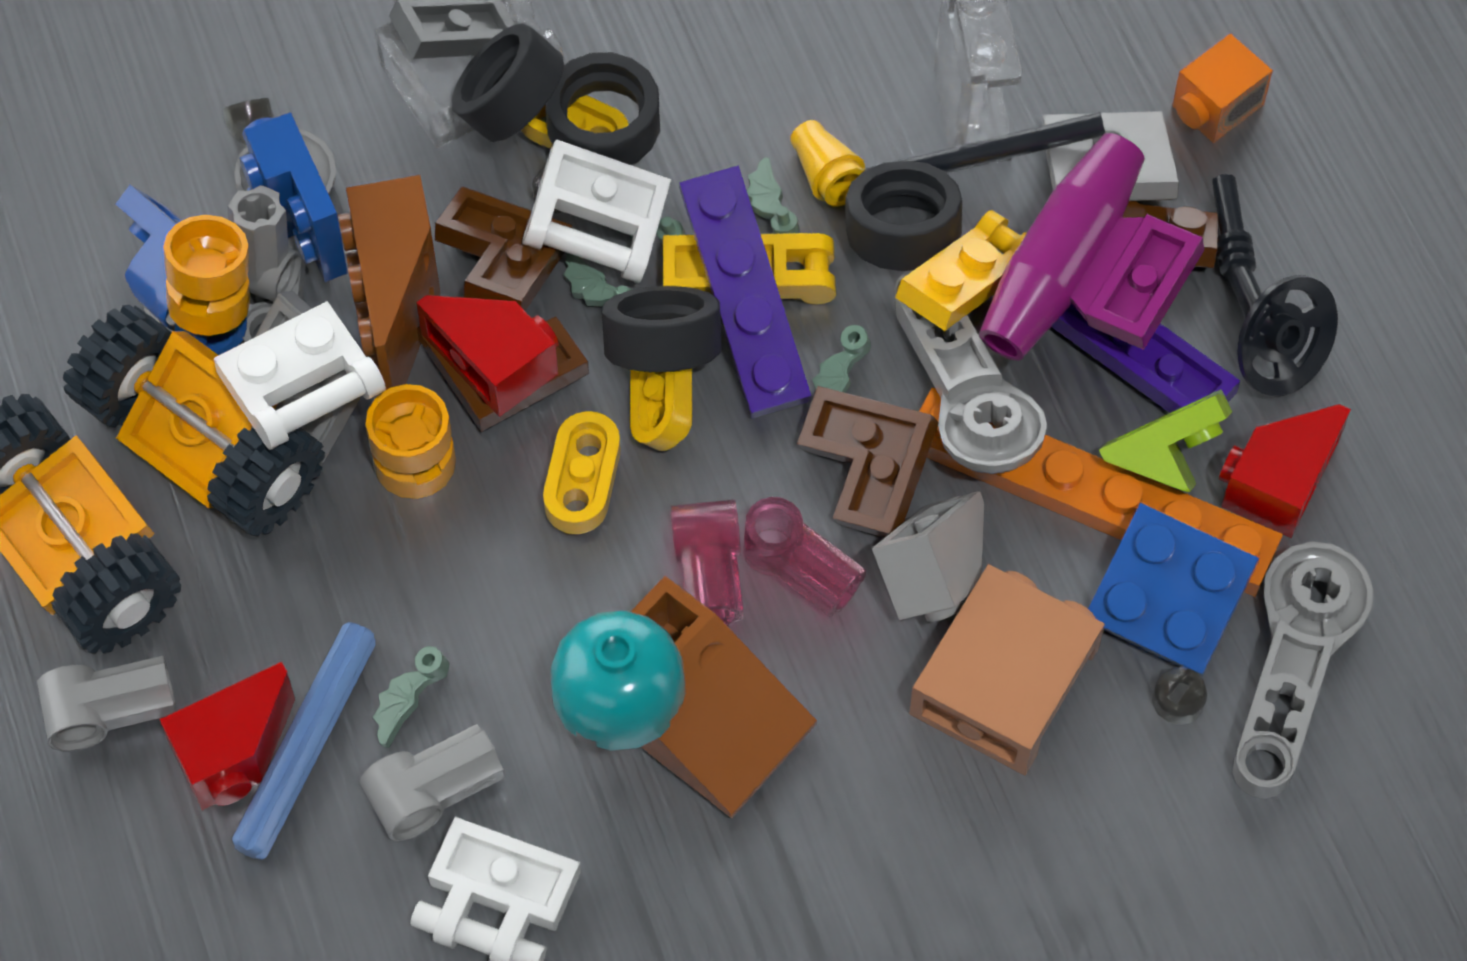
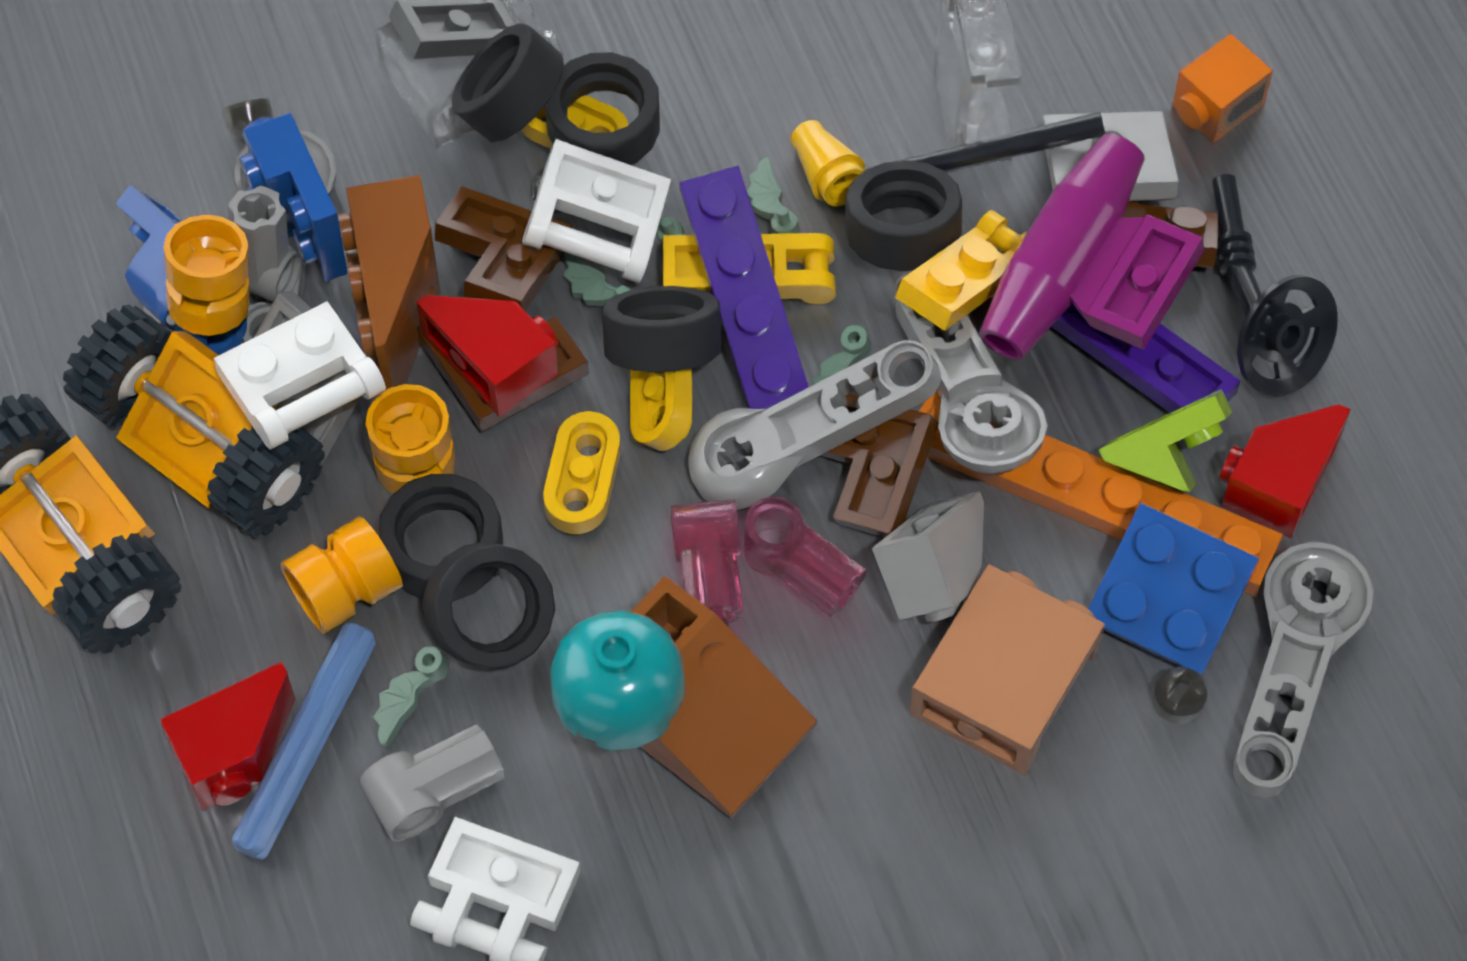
light grey piece [37,655,176,751] -> none
none -> light orange wheel [280,516,403,635]
none -> black tyre [379,474,503,602]
none -> black tyre [423,542,555,670]
none -> light grey beam [688,340,941,510]

